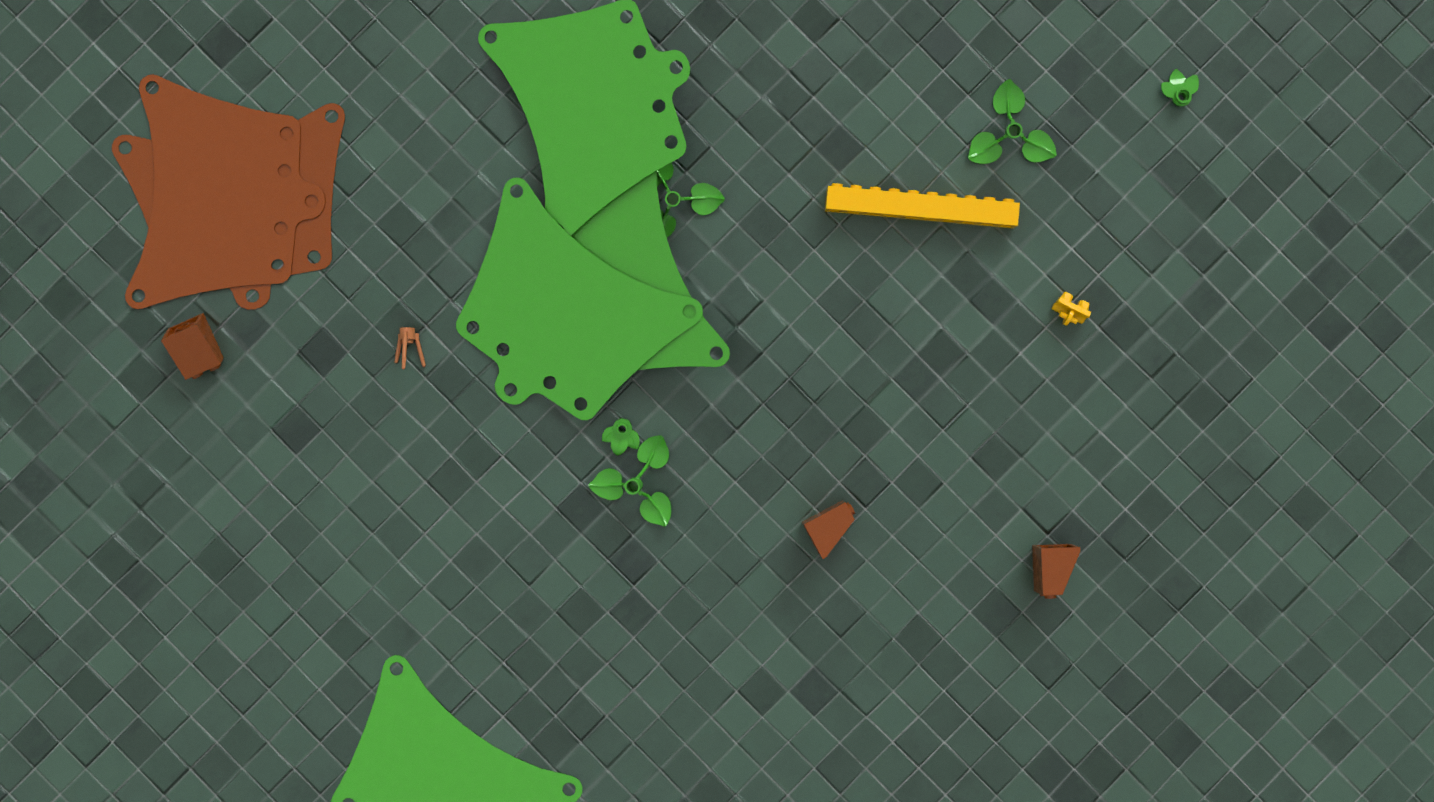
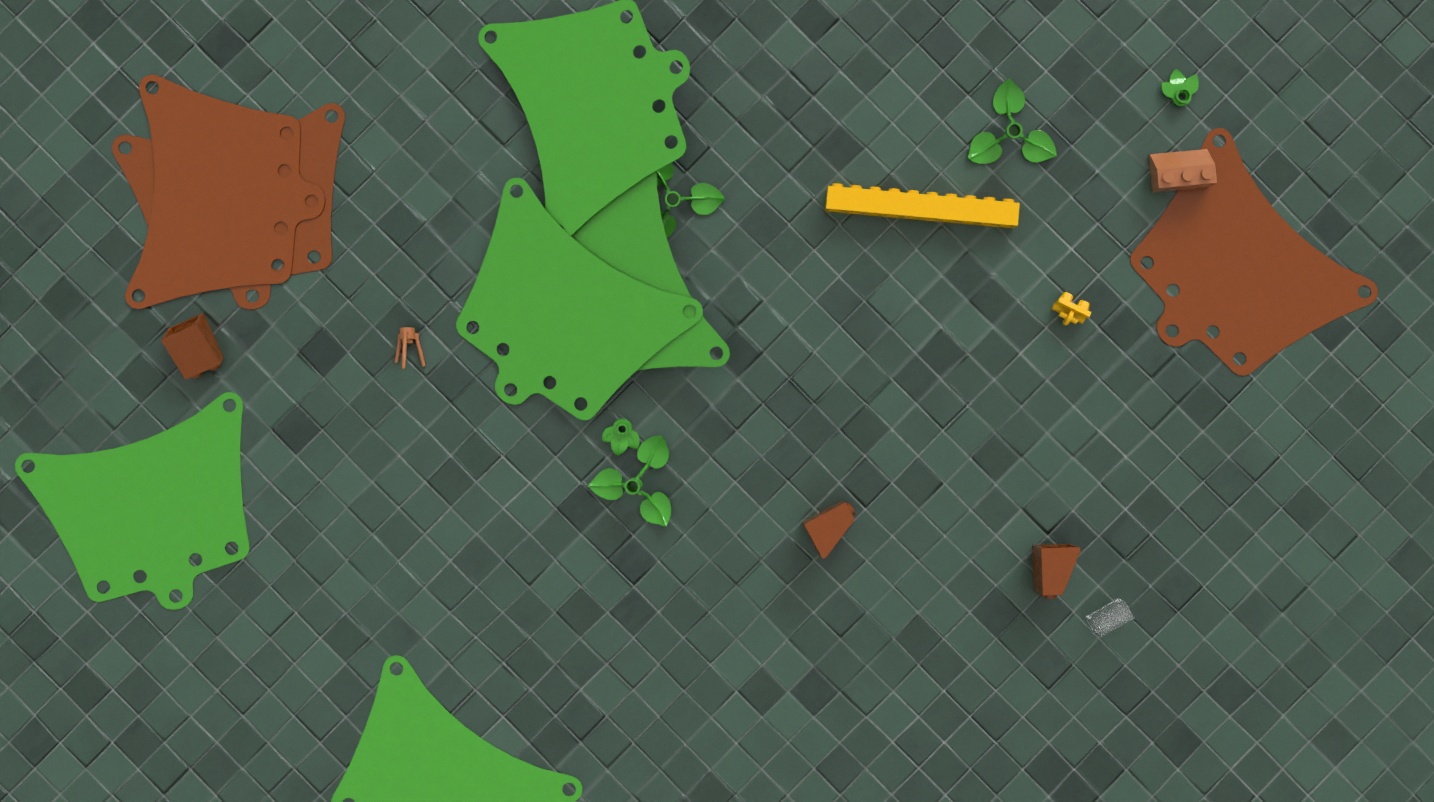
none -> bright green piece [15,392,250,610]
none -> clear brick [1085,598,1134,637]
none -> dark orange piece [1130,128,1378,376]
none -> nougat slope [1149,149,1217,193]

